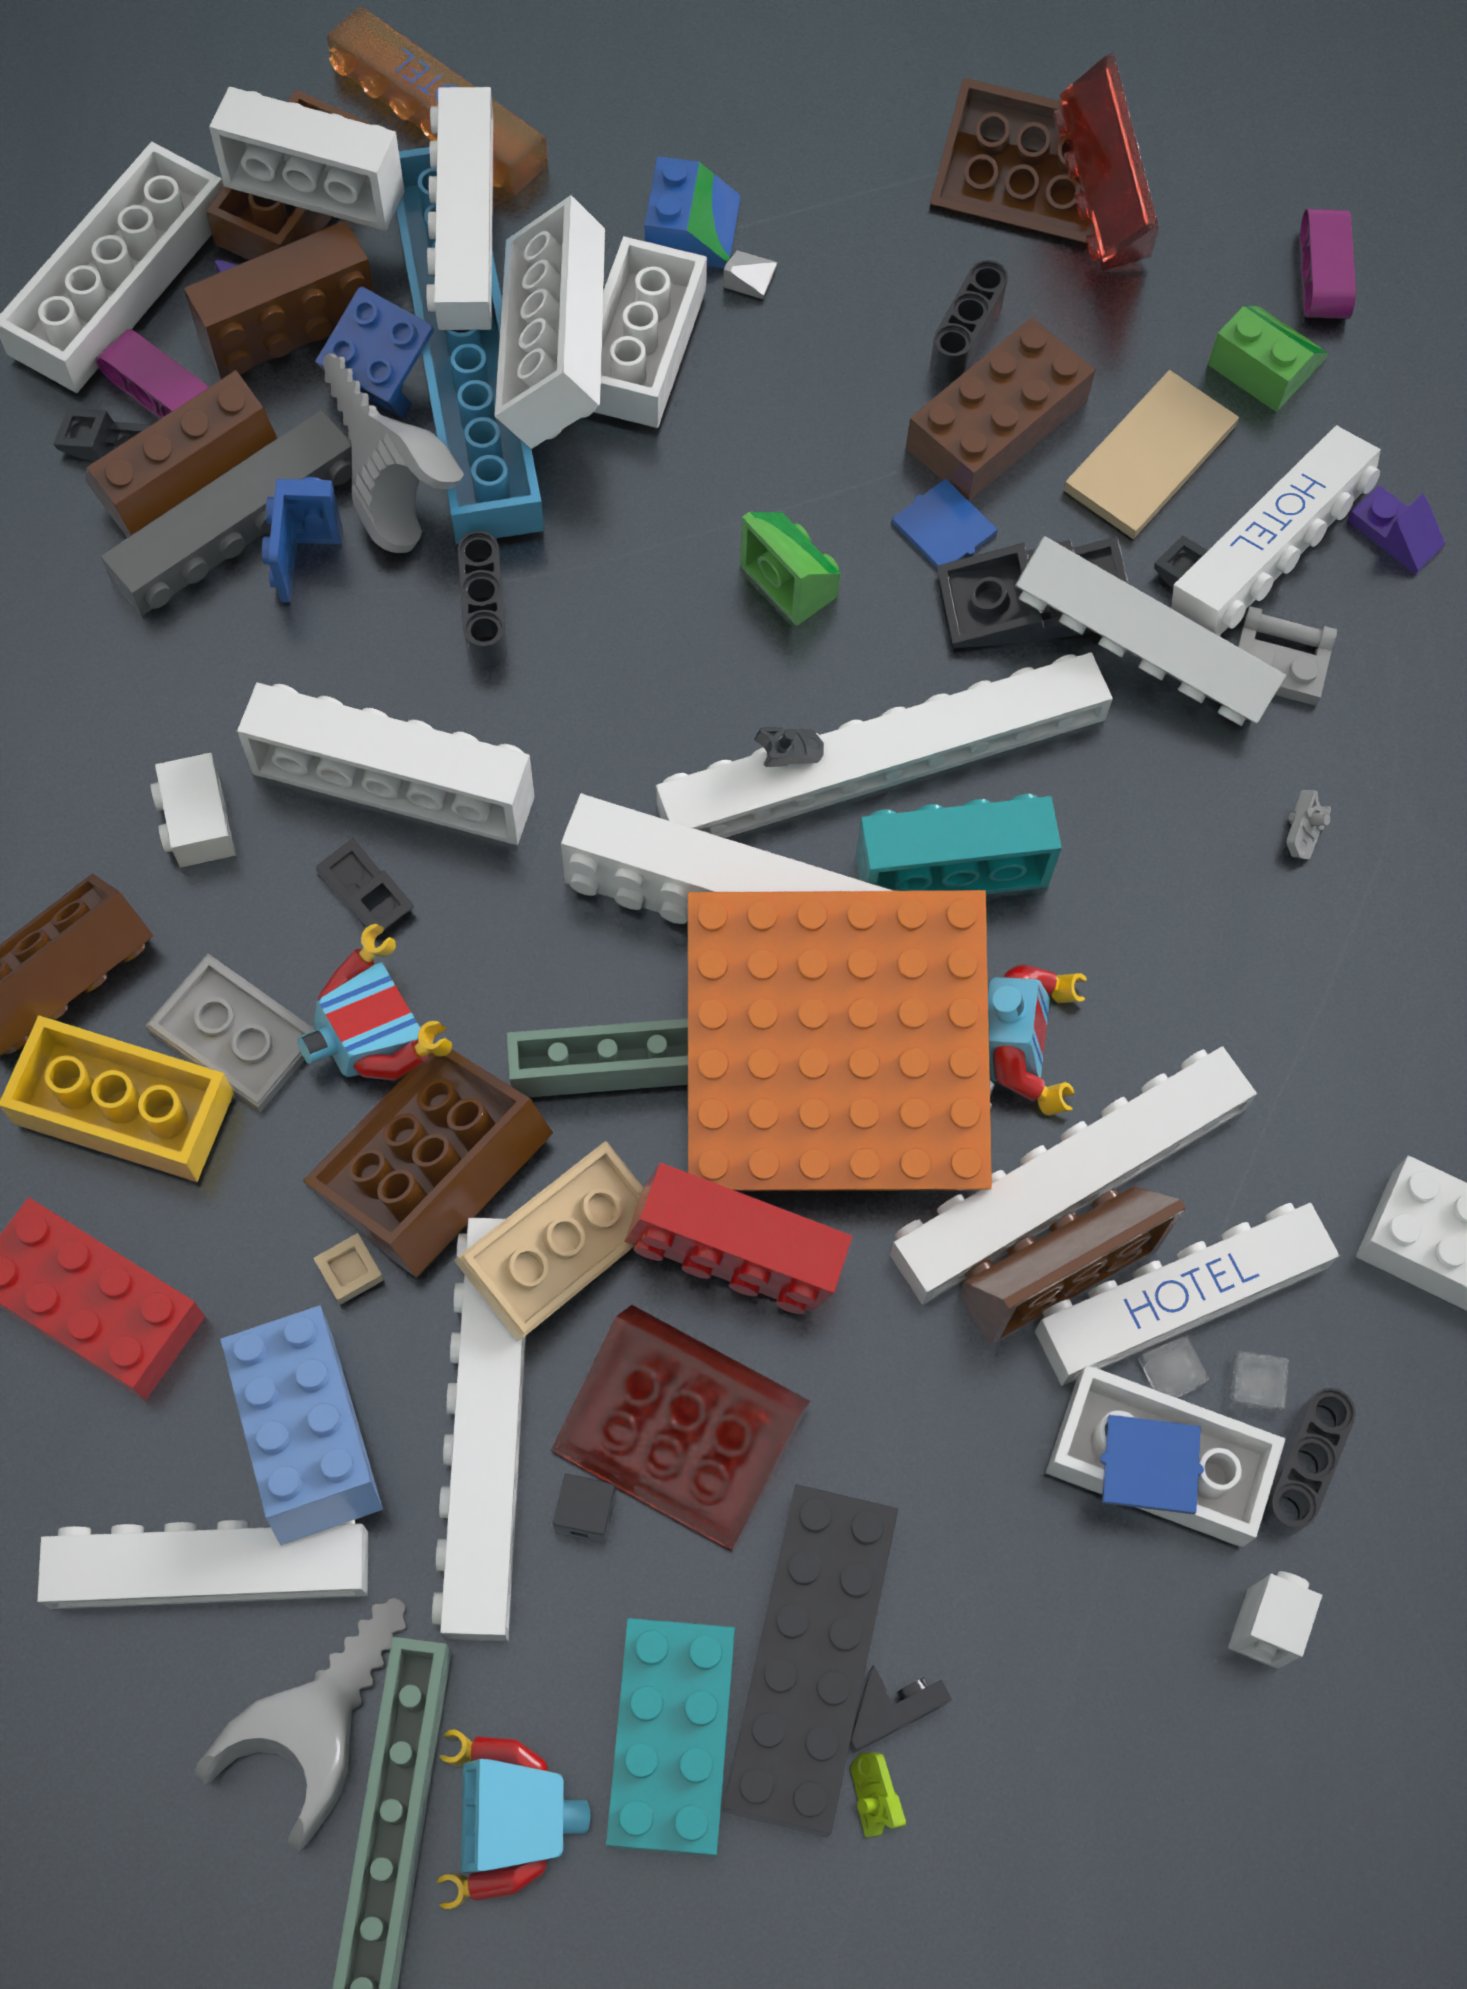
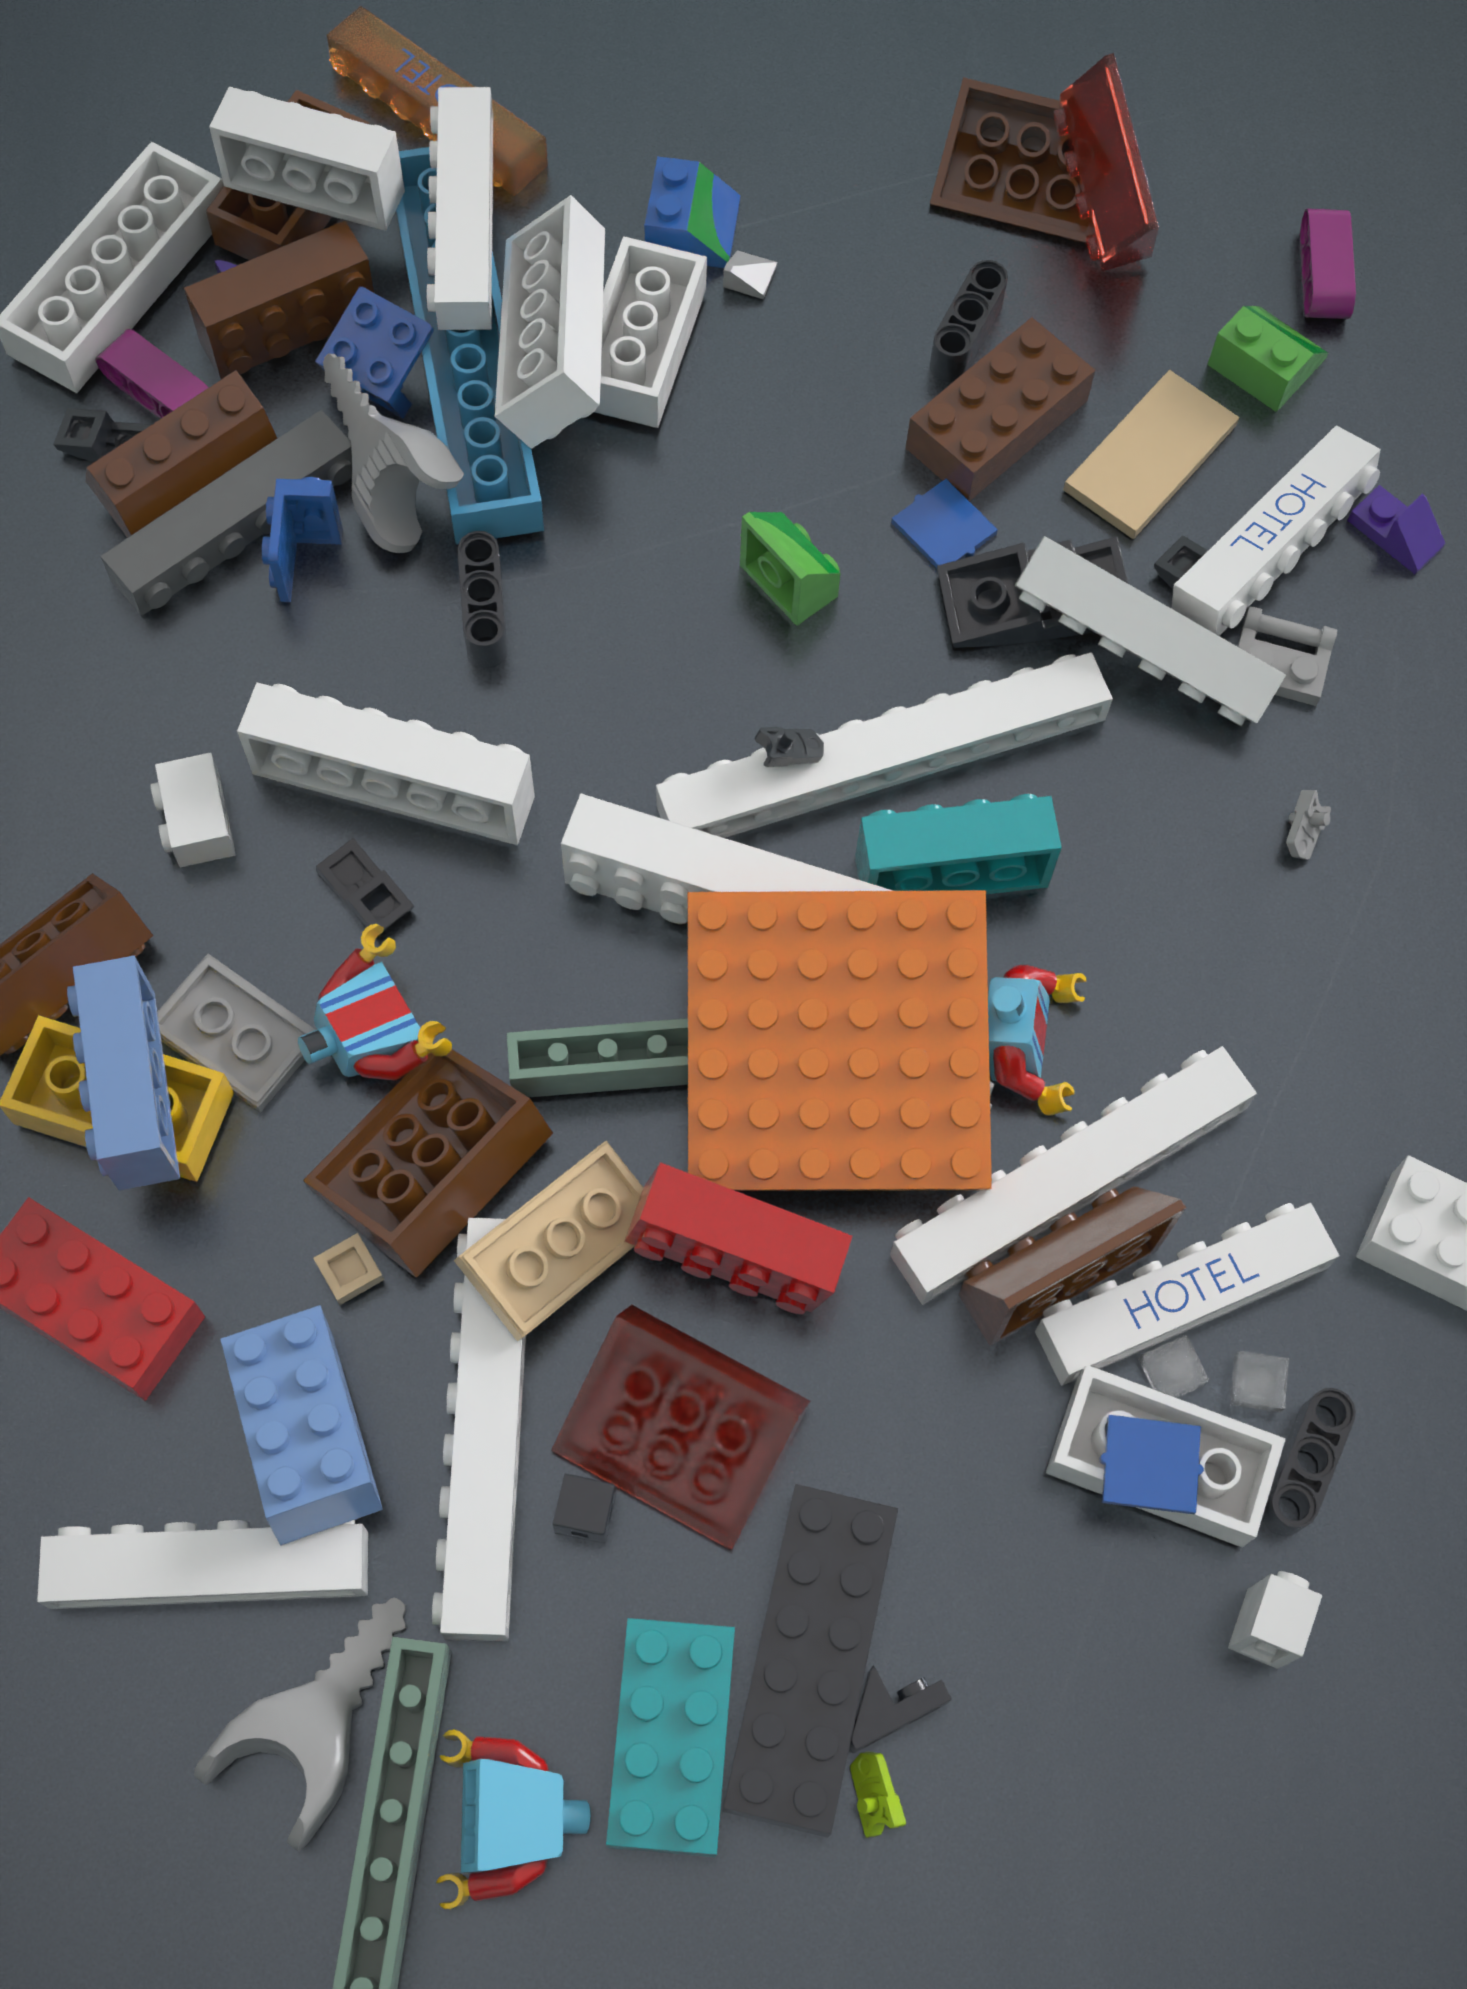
none -> medium blue brick [67,955,180,1191]

